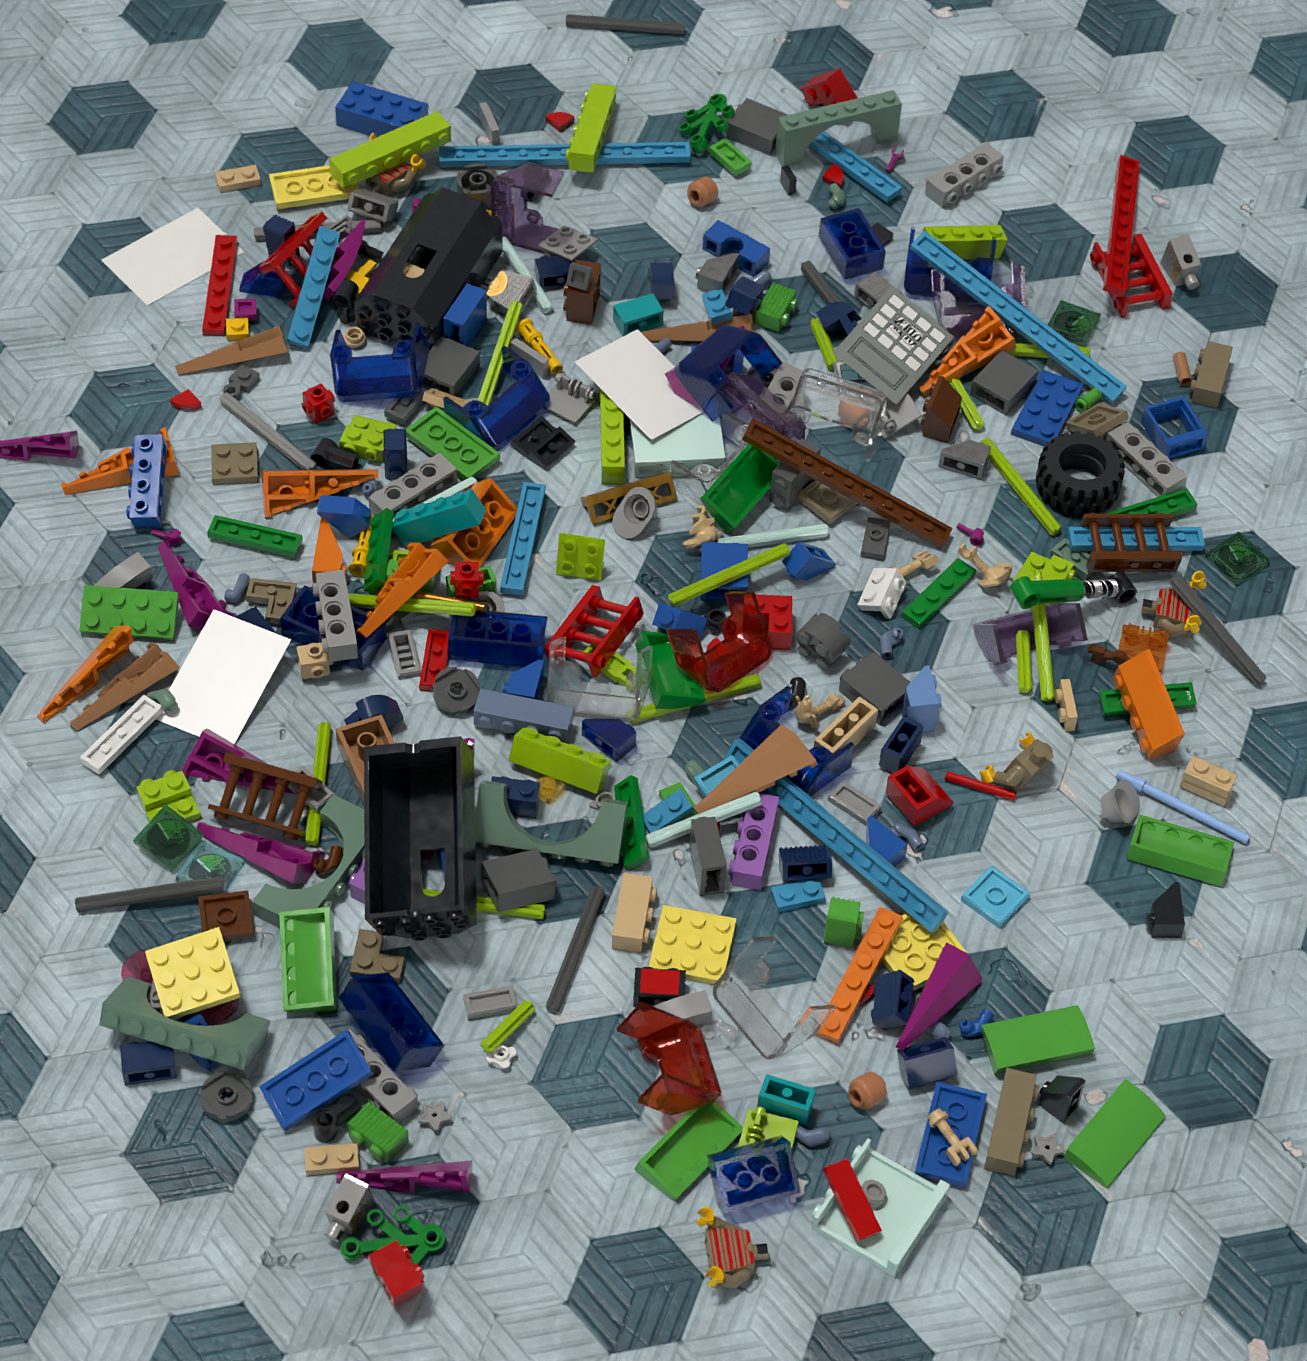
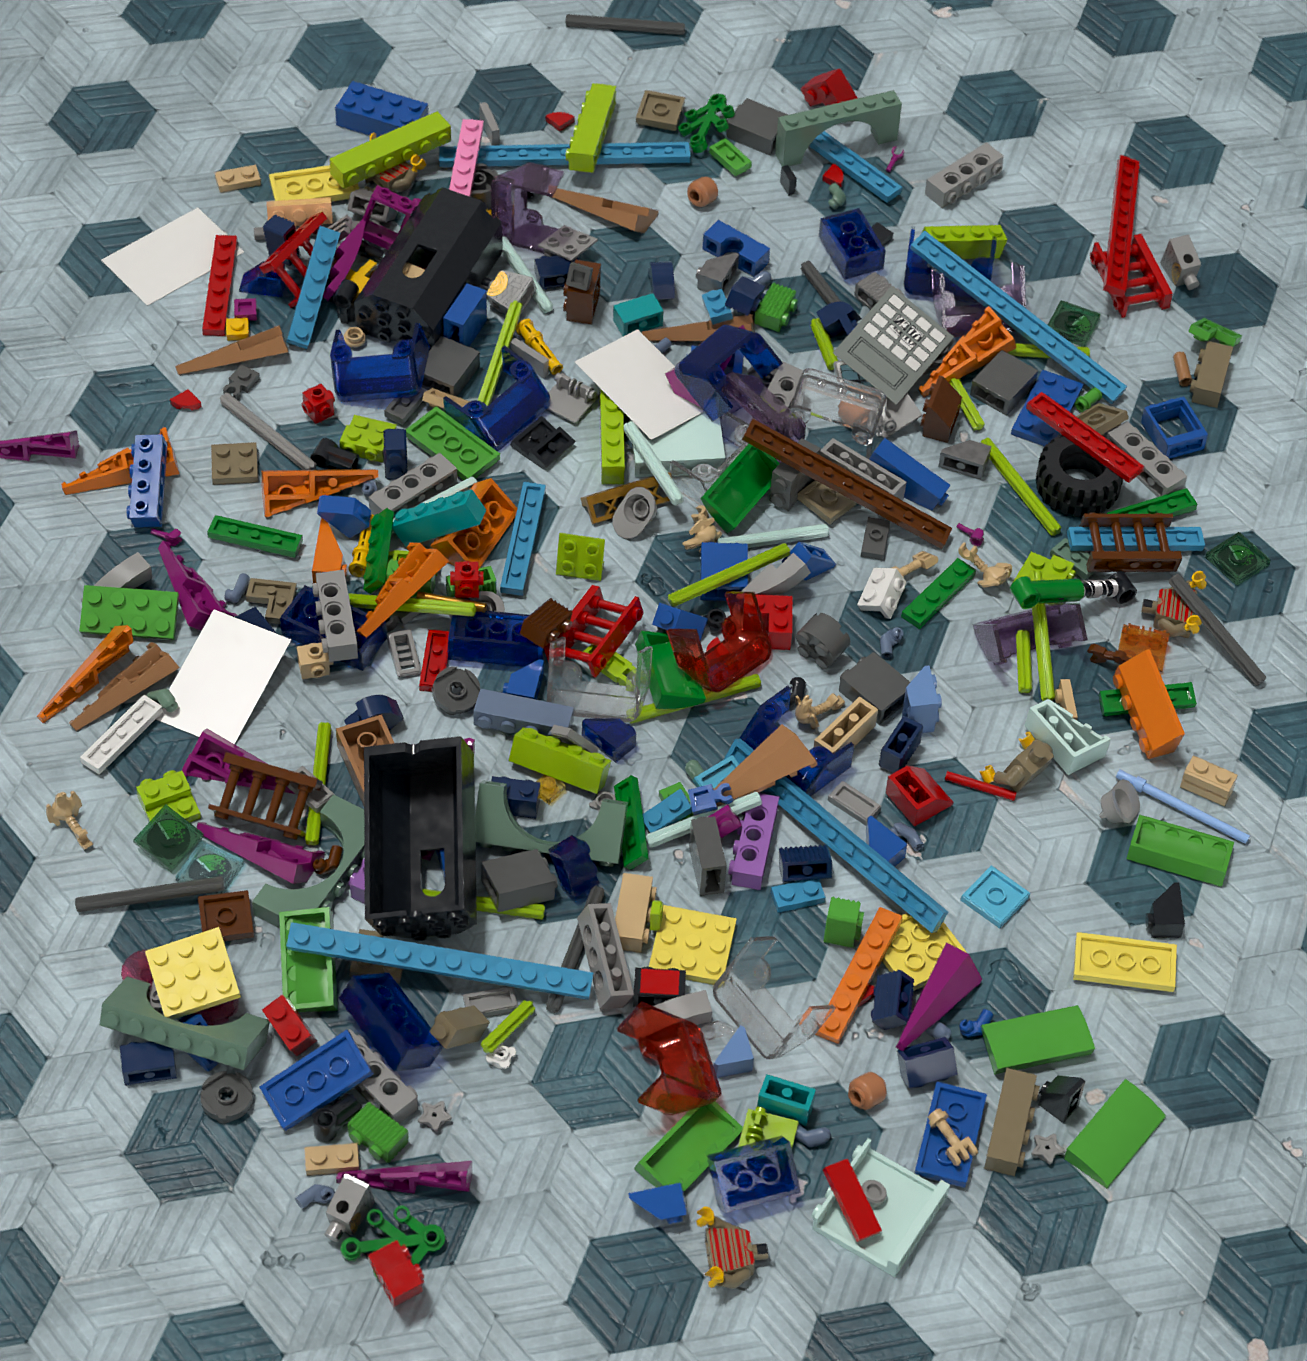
none -> tan piece [46,791,93,850]
none -> red brick [262,994,318,1056]
none -> light nougat brick [266,197,333,226]
none -> dark azure plate [286,922,593,1000]
none -> sand blue arm [295,1184,335,1209]
none -> magenta window [362,185,417,250]
none -> dark tan brick [430,1005,490,1049]
none -> bright pink plate [449,119,484,197]
none -> reddish brown brick [520,598,573,649]
none -> medium nougat wedge [547,187,659,233]
none -> clear blue brick [548,835,599,898]
none -> light grey tile [551,725,599,753]
none -> light grey brick [577,903,634,1009]
none -> light aqua axle [624,421,684,506]
none -> blue slope [628,1183,688,1224]
none -> dark tan plate [636,90,685,131]
none -> lime tile [650,900,664,931]
none -> plate [688,783,734,815]
none -> magenta plate [708,804,742,838]
none -> medium blue slope [713,1025,754,1078]
none -> light grey slope [737,553,811,606]
none -> light grey brick [820,438,906,501]
none -> blue slope [869,438,951,511]
none -> light aqua wedge [1024,699,1111,775]
none -> red tile [1026,392,1144,483]
none -> light yellow plate [1073,932,1177,992]
none -> bright green plate [1188,318,1242,347]

